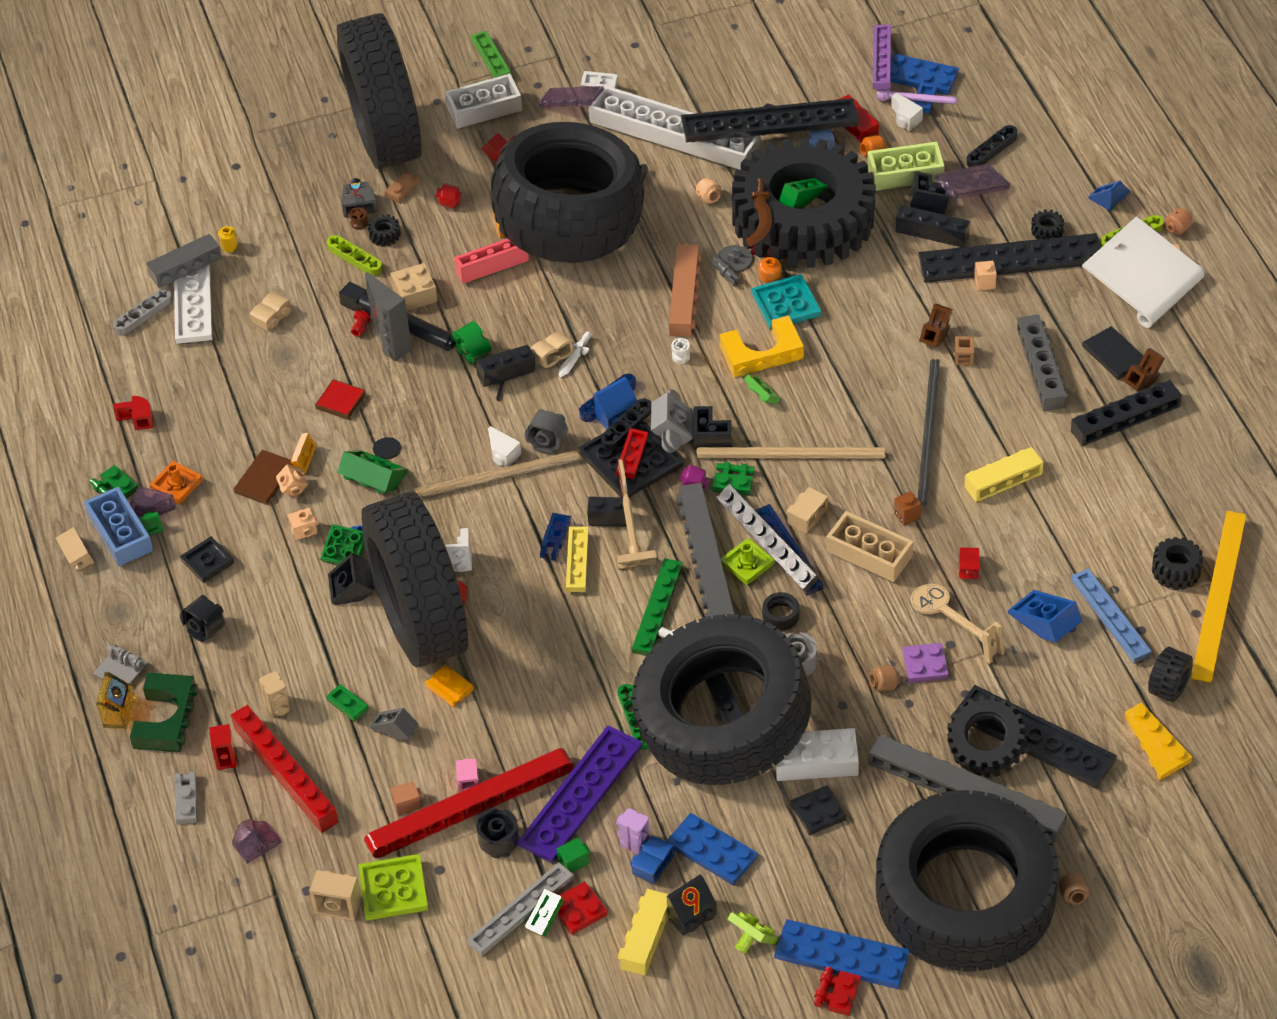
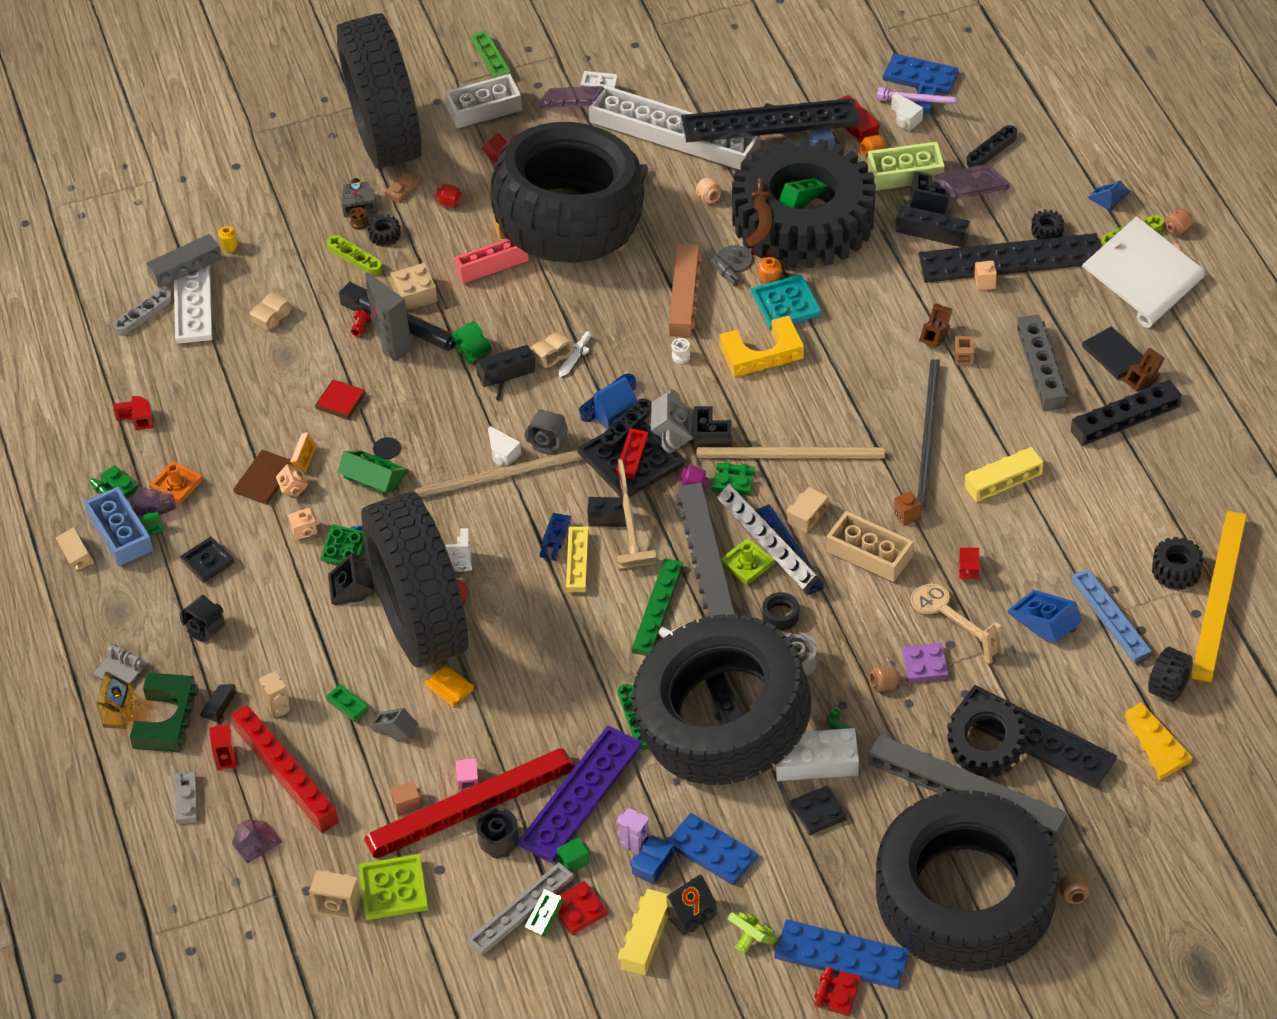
bright green plate [744,374,781,404] -> none
medium lavender plate [873,24,891,90] -> none
none -> black slope [200,684,237,722]
none -> green arm [827,708,851,730]

